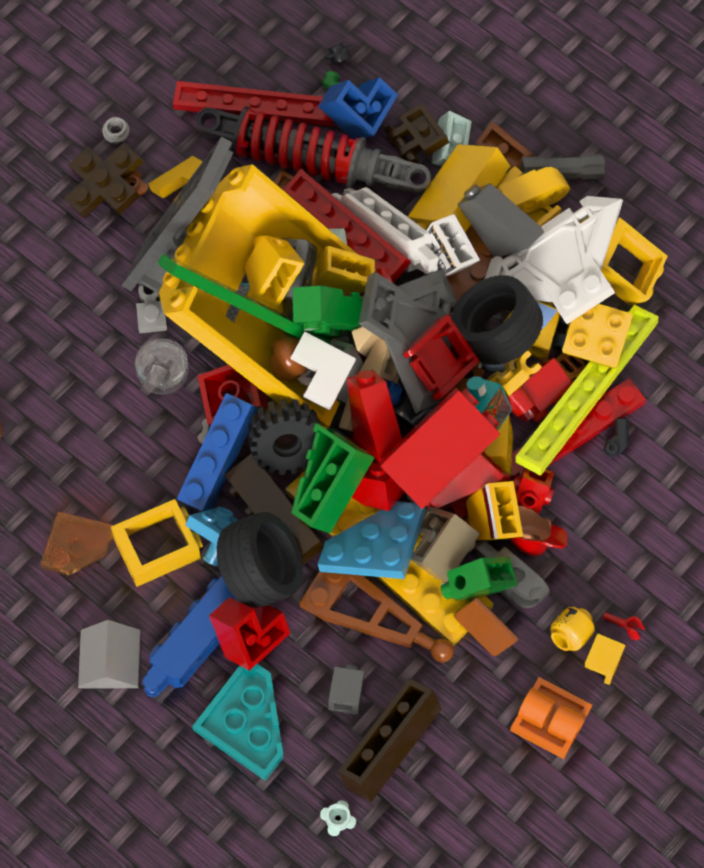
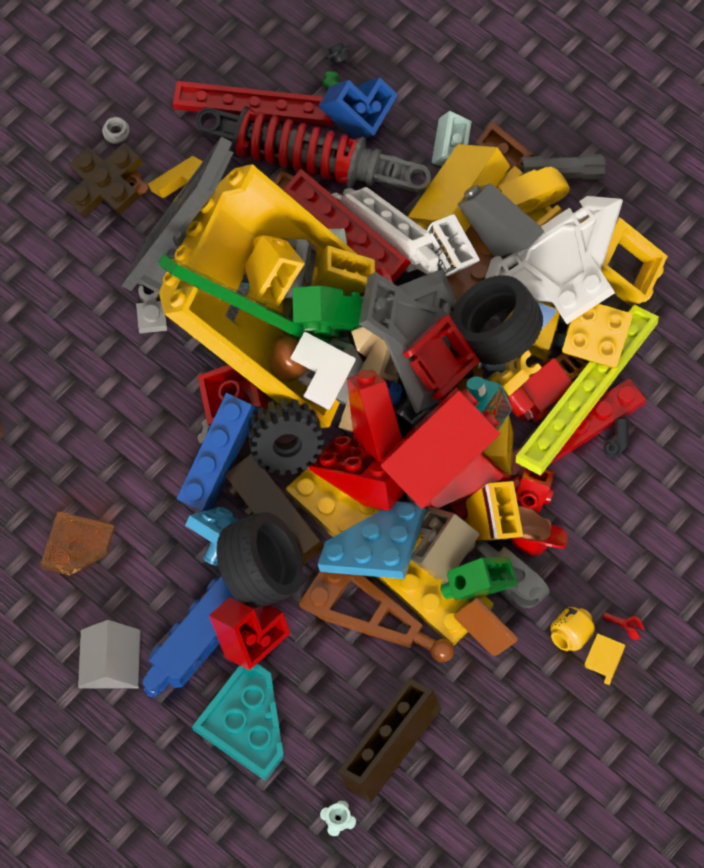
yellow window [111,499,203,587] -> none
clear head [135,339,189,395] -> none
green wedge [291,422,375,533] -> none
dark grey brick [328,665,364,715] -> none
dark brown plate [385,103,450,164] -> none
orange plate [510,677,592,759] -> none

